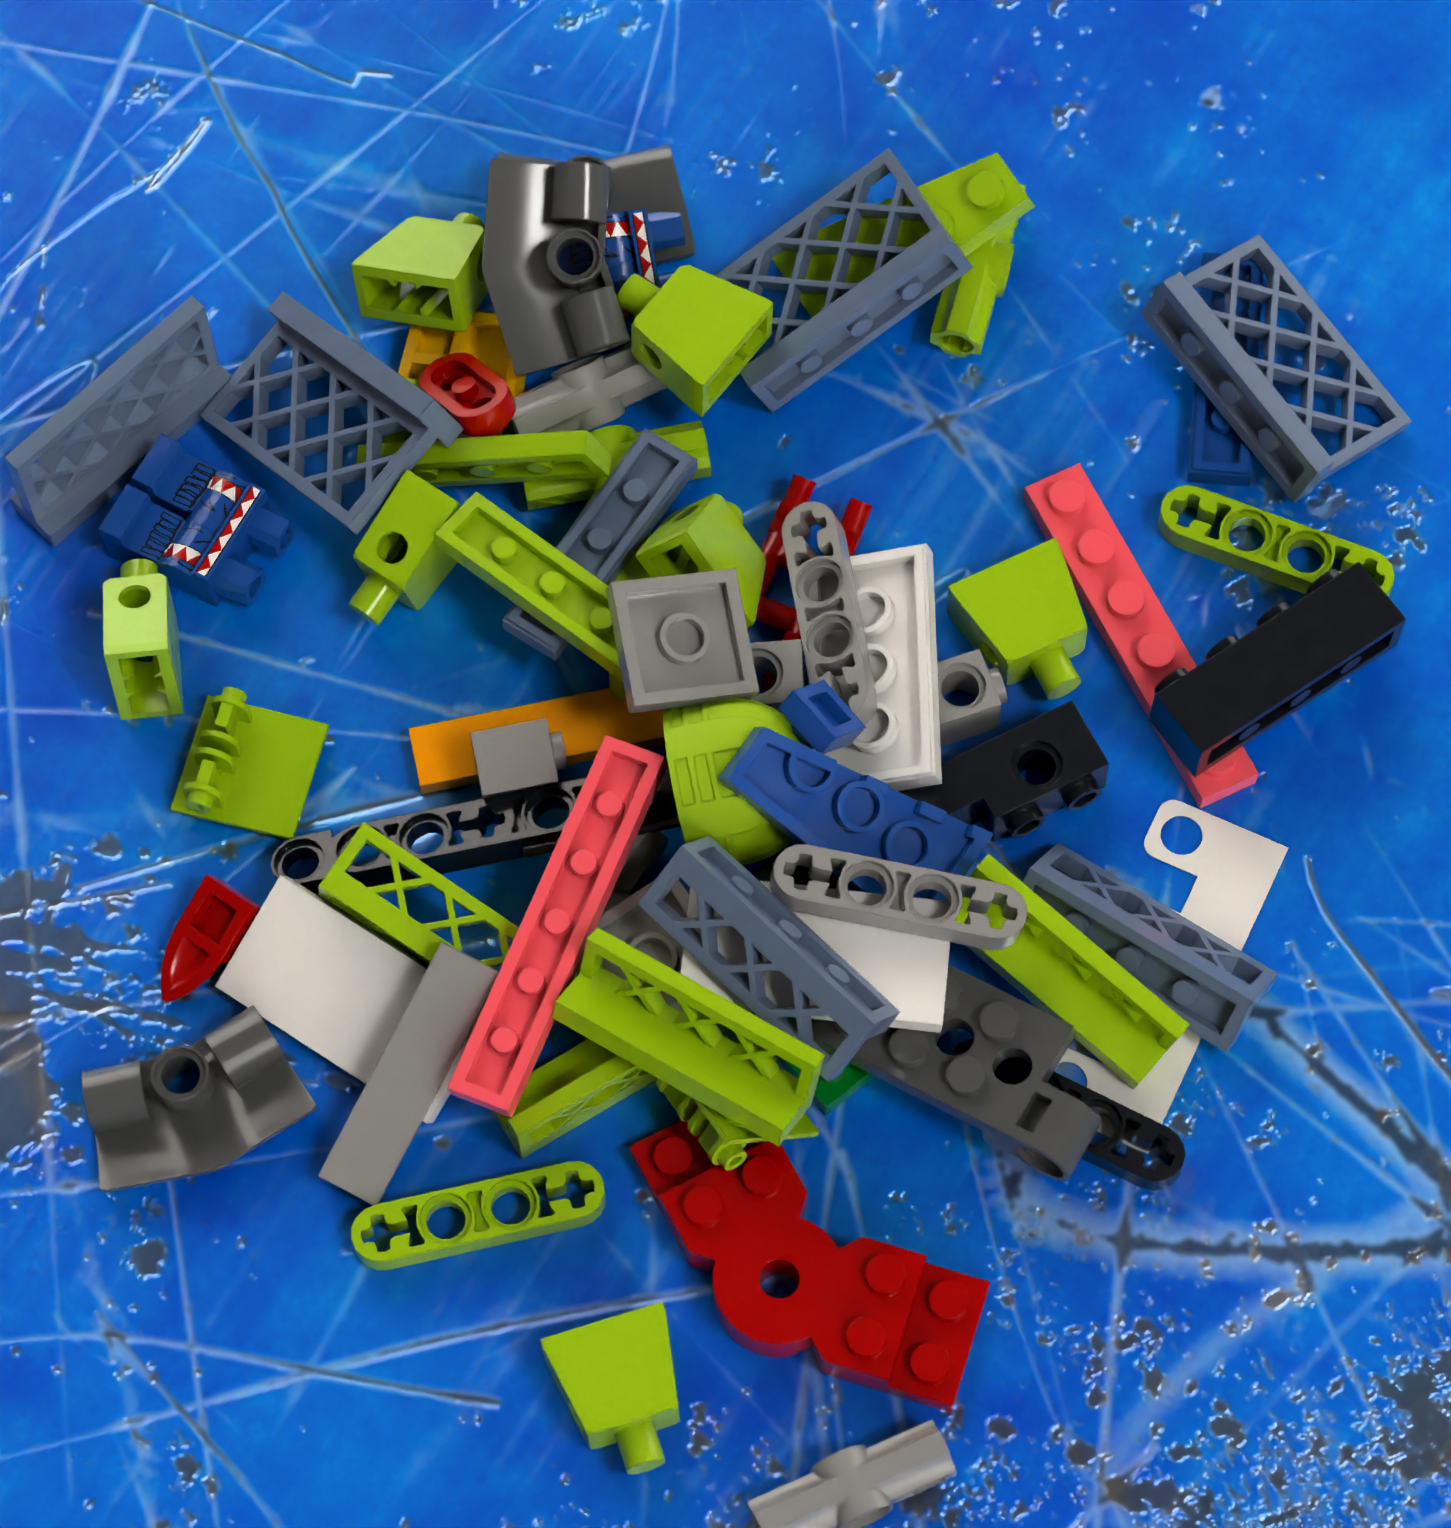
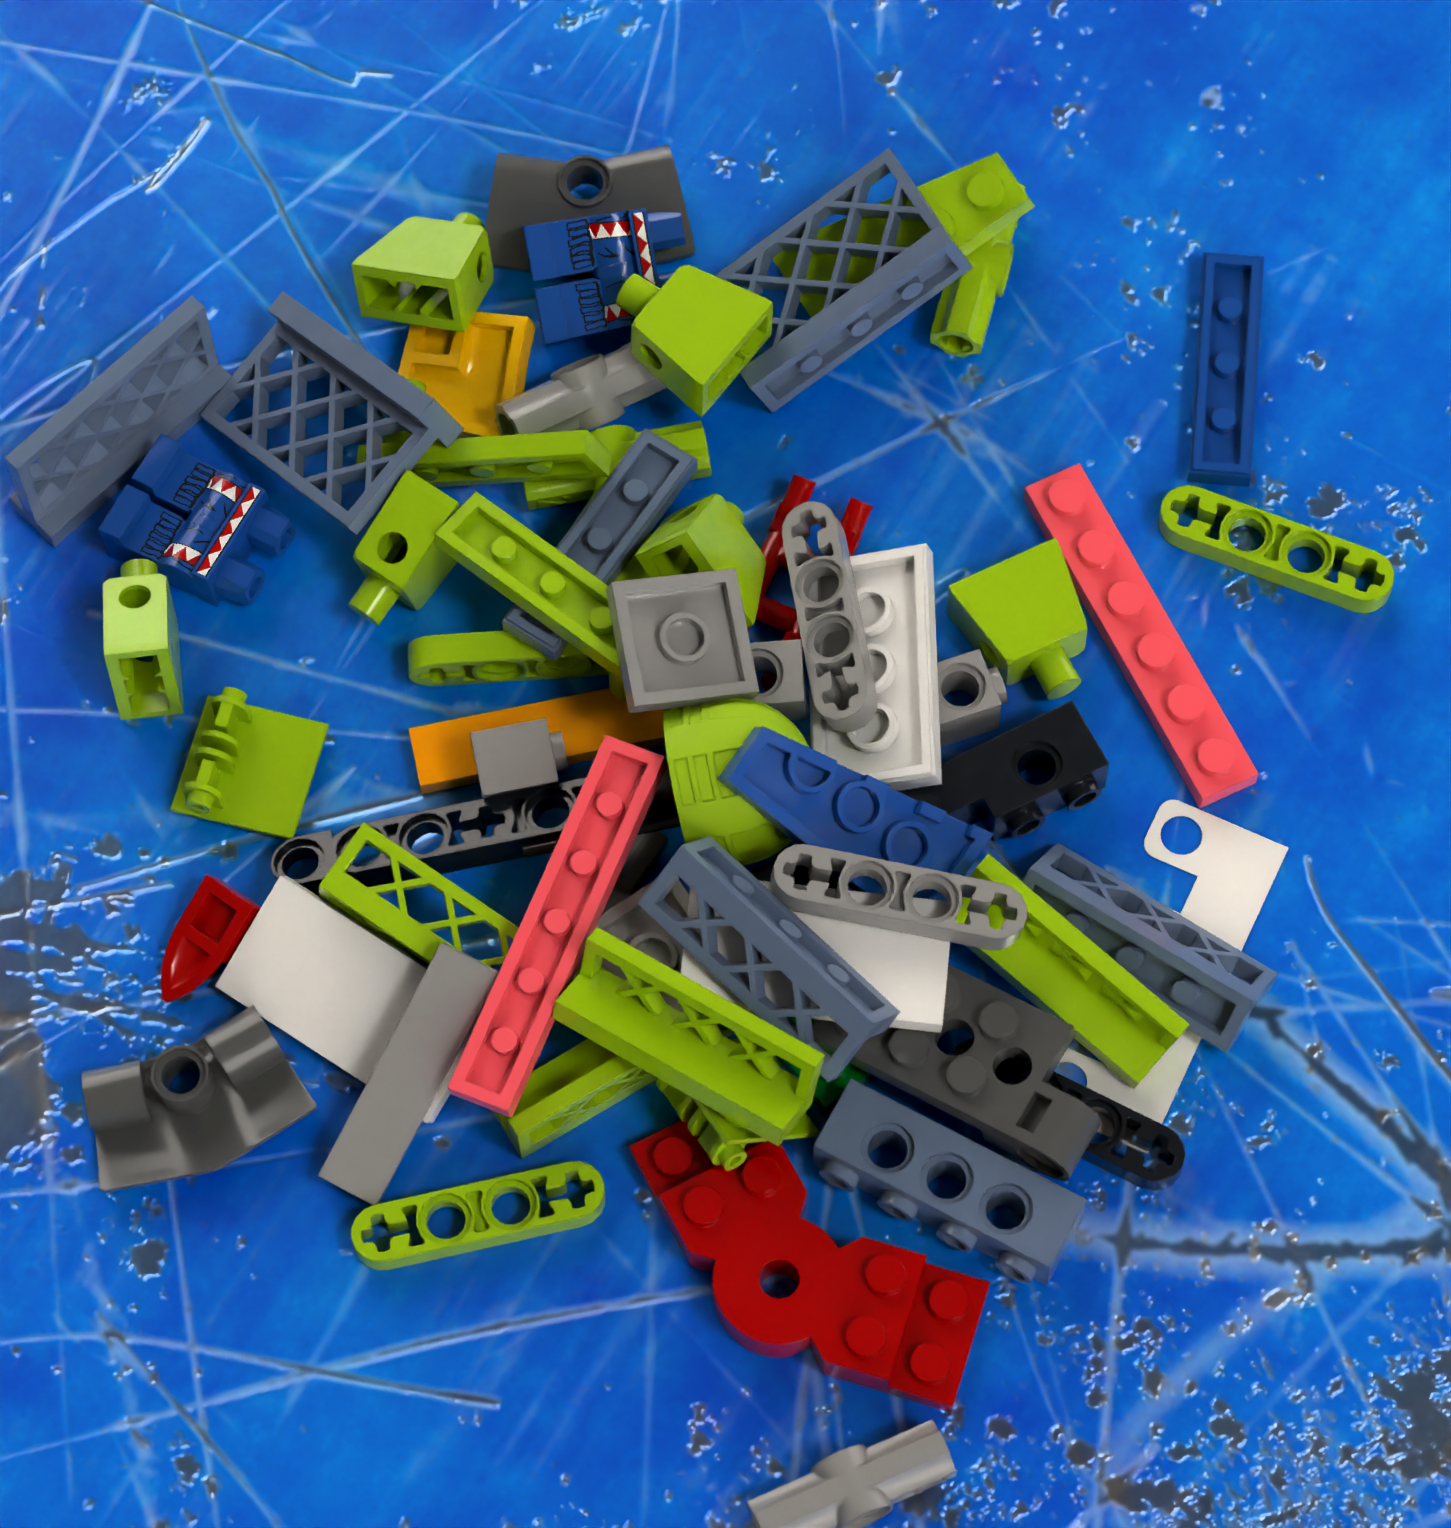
red plate [419,353,516,437] -> none
dark grey panel [482,158,631,376] -> none
lime torso [540,1301,680,1475] -> none
blue plate [778,680,866,754] -> none
sand blue fence [1141,234,1412,503] -> none
black brick [1149,562,1406,777] -> none
none -> lime beam [407,630,609,686]
none -> sand blue brick [813,1079,1087,1285]

